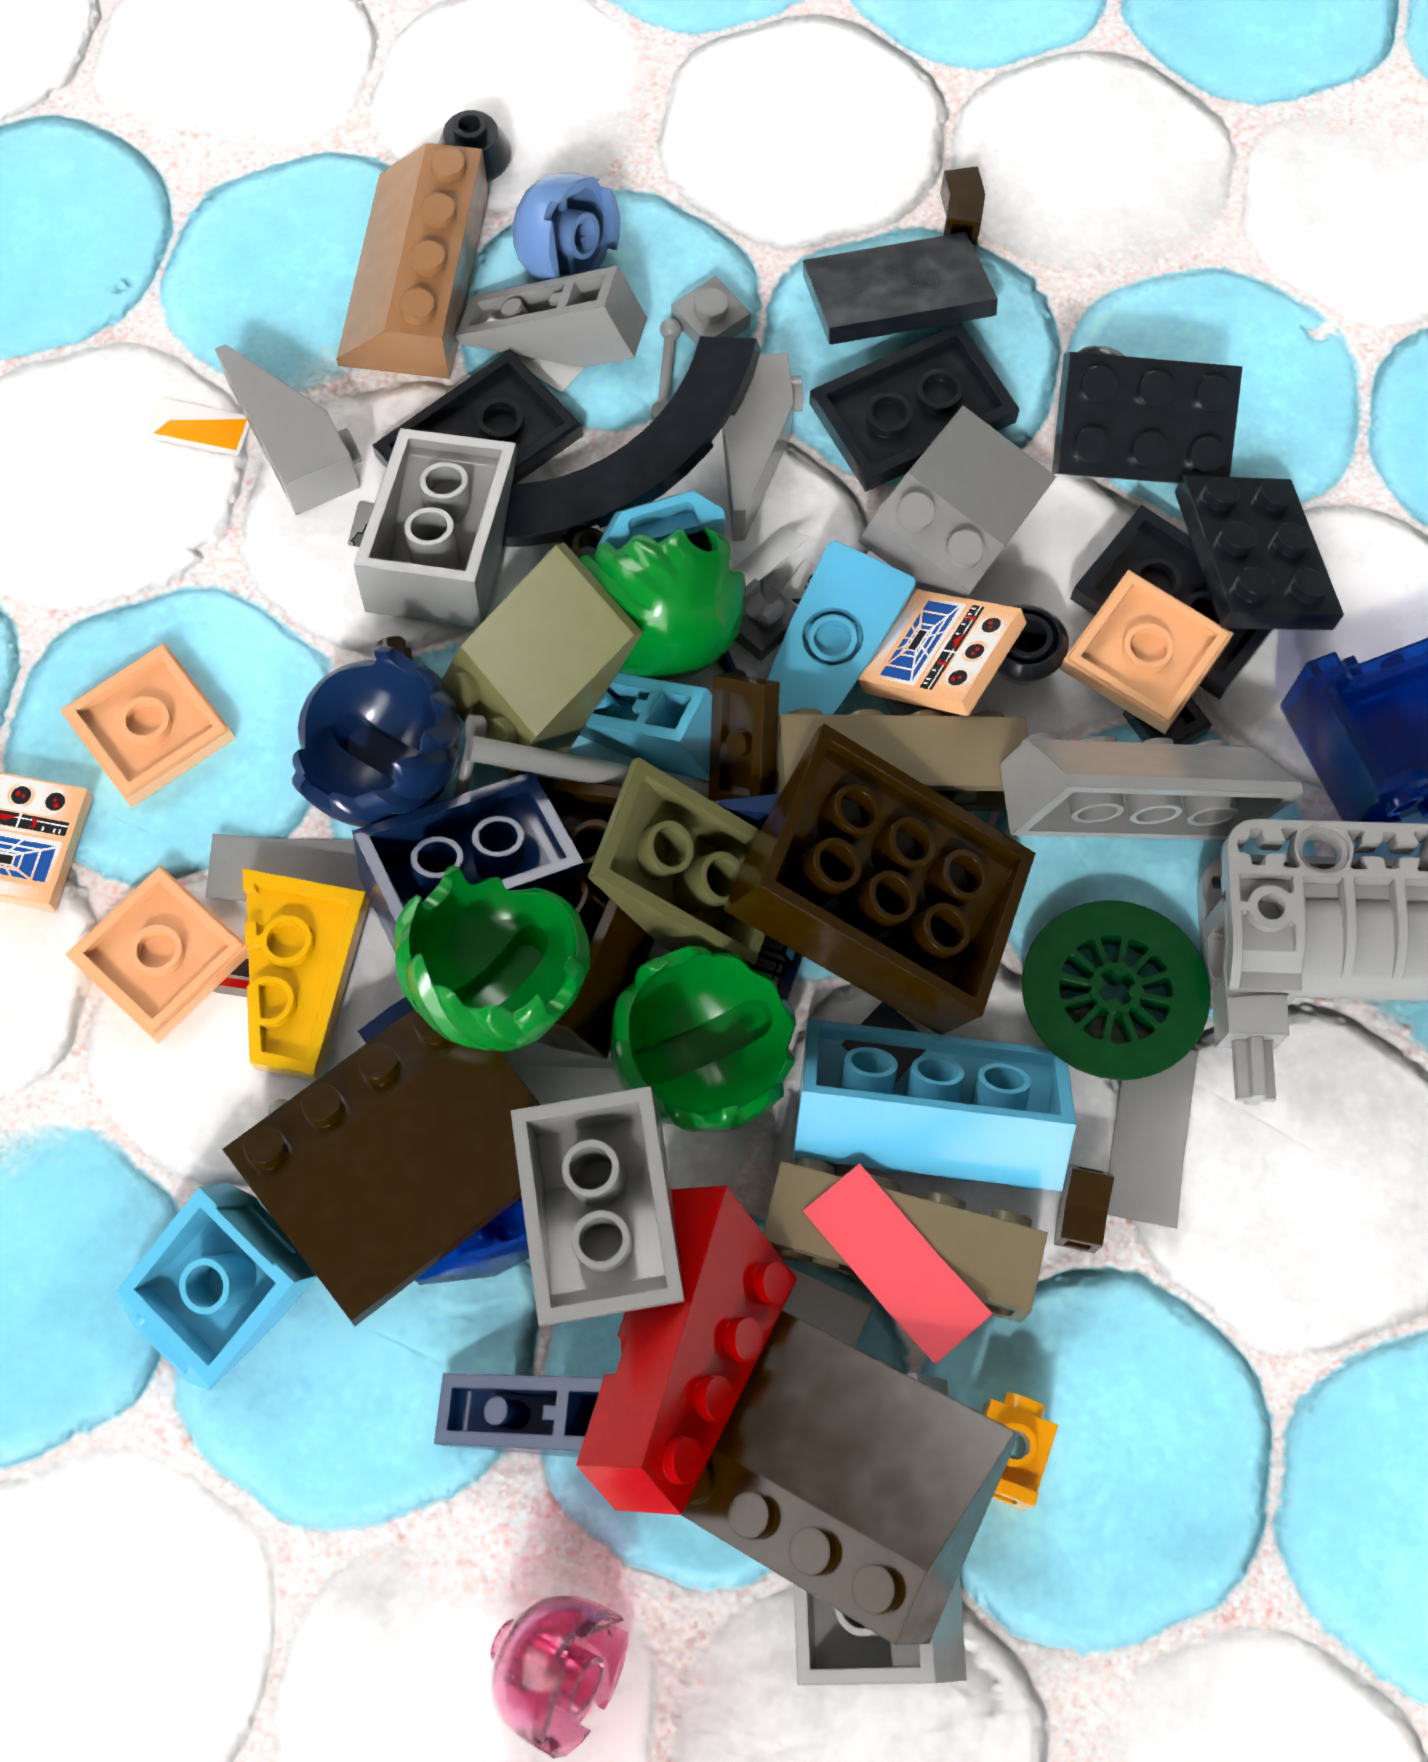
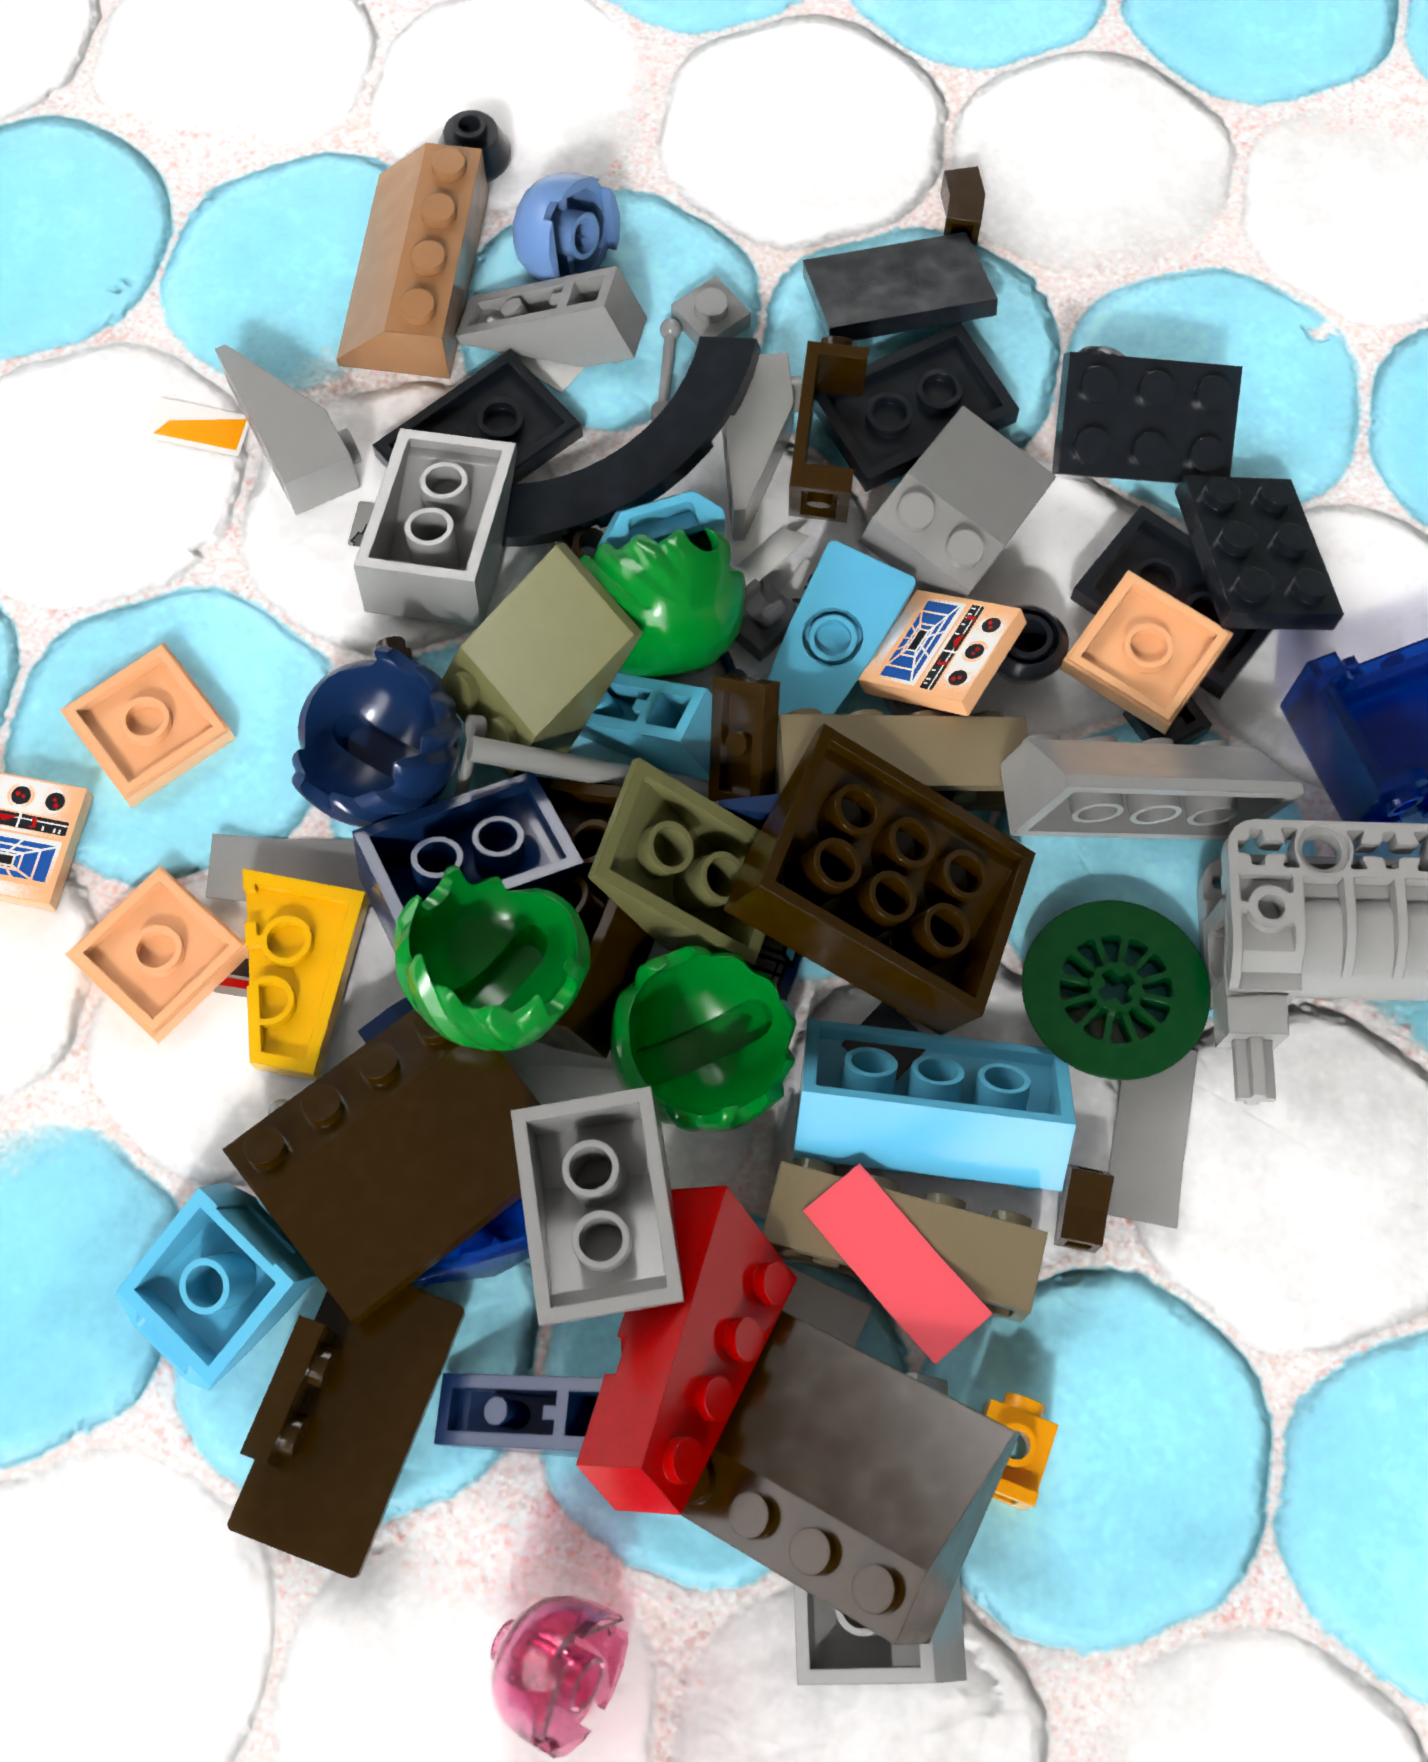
none -> dark brown bracket [227,1286,465,1578]
none -> dark brown panel [788,336,869,523]

